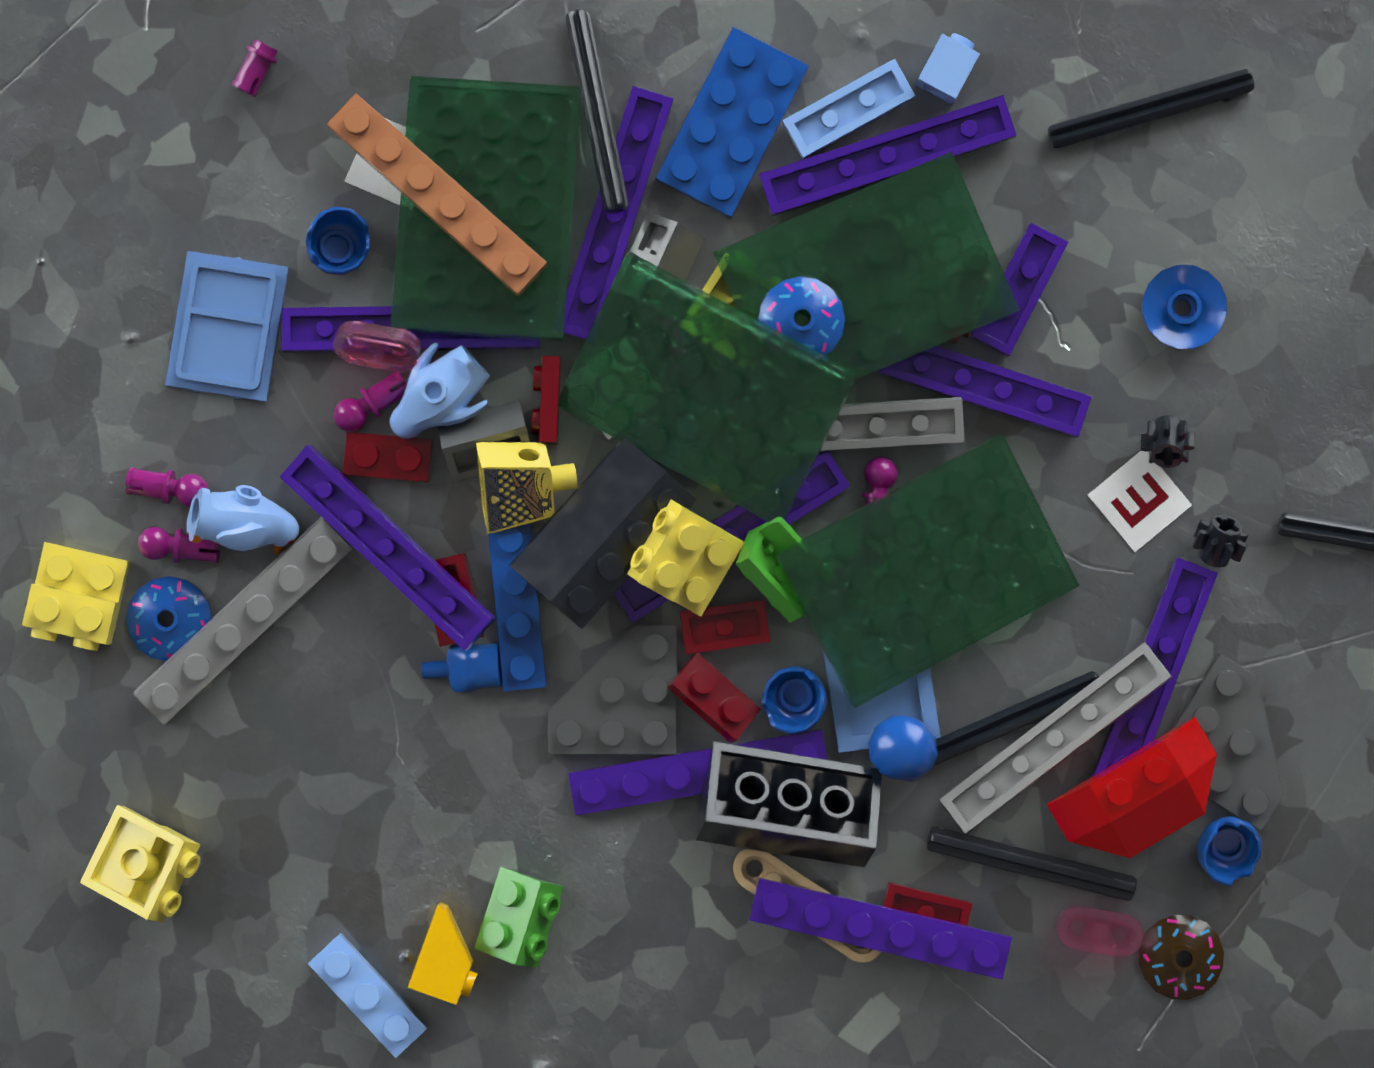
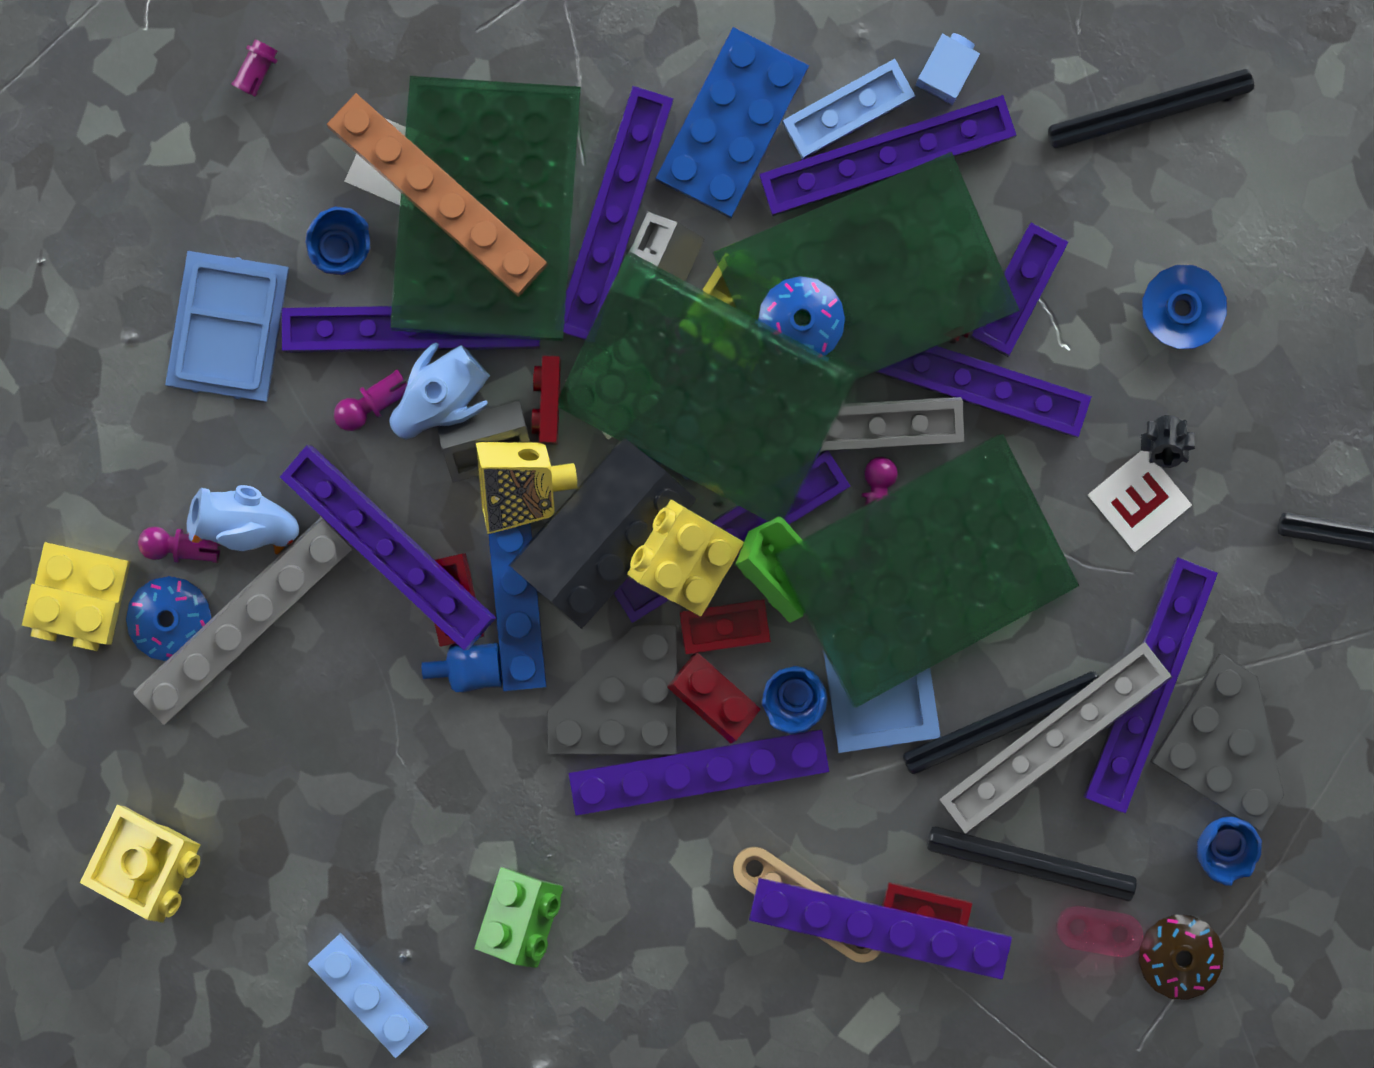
magenta pin [125,467,209,507] -> none
clear pink plate [333,321,421,372] -> none
dark red plate [343,432,433,483] -> none
yellow slope [408,902,478,1005] -> none
black axle [565,9,629,214] -> none
black slope [696,742,882,868] -> none
blue hair [868,715,938,782] -> none
red wedge [1046,717,1217,858] -> none
black gear [1192,514,1248,568] -> none

